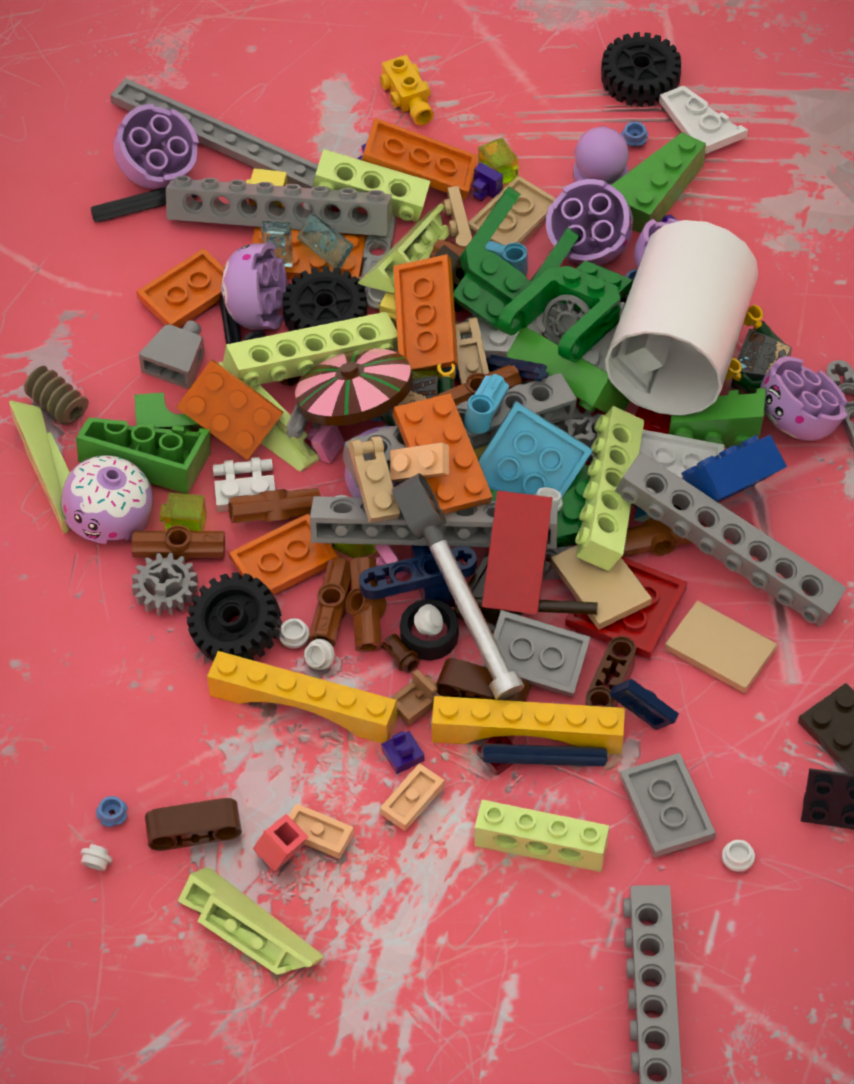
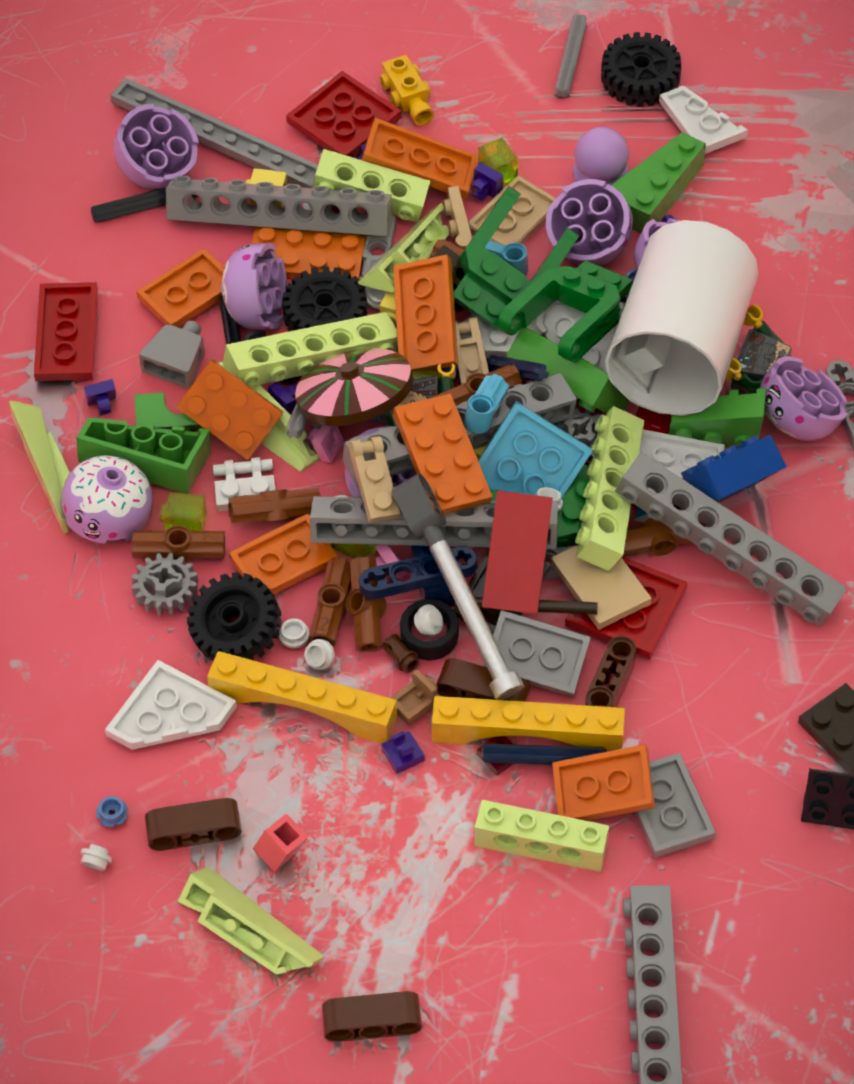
dark tan piece [24,365,89,425] -> none
clear light blue plate [261,221,294,267] -> none
light nougat plate [289,803,354,859] -> none
clear light blue plate [296,214,354,268] -> none
light nougat plate [380,763,445,831] -> none
light nougat plate [390,442,449,482] -> none
light grey wheel [543,294,590,345] -> none
dark blue plate [610,679,679,730] -> none
medium blue plate [621,122,648,147] -> none
tan tile [665,600,777,694] -> none
white plate [722,840,755,872] -> none
none -> red plate [34,282,98,381]
none -> dark purple tile [84,379,116,415]
none -> white plate [105,660,237,750]
none -> dark purple tile [268,382,297,415]
none -> red plate [286,71,402,158]
none -> reddish brown beam [322,991,422,1042]
none -> orange plate [552,744,655,821]
none -> light grey axle [555,14,587,98]

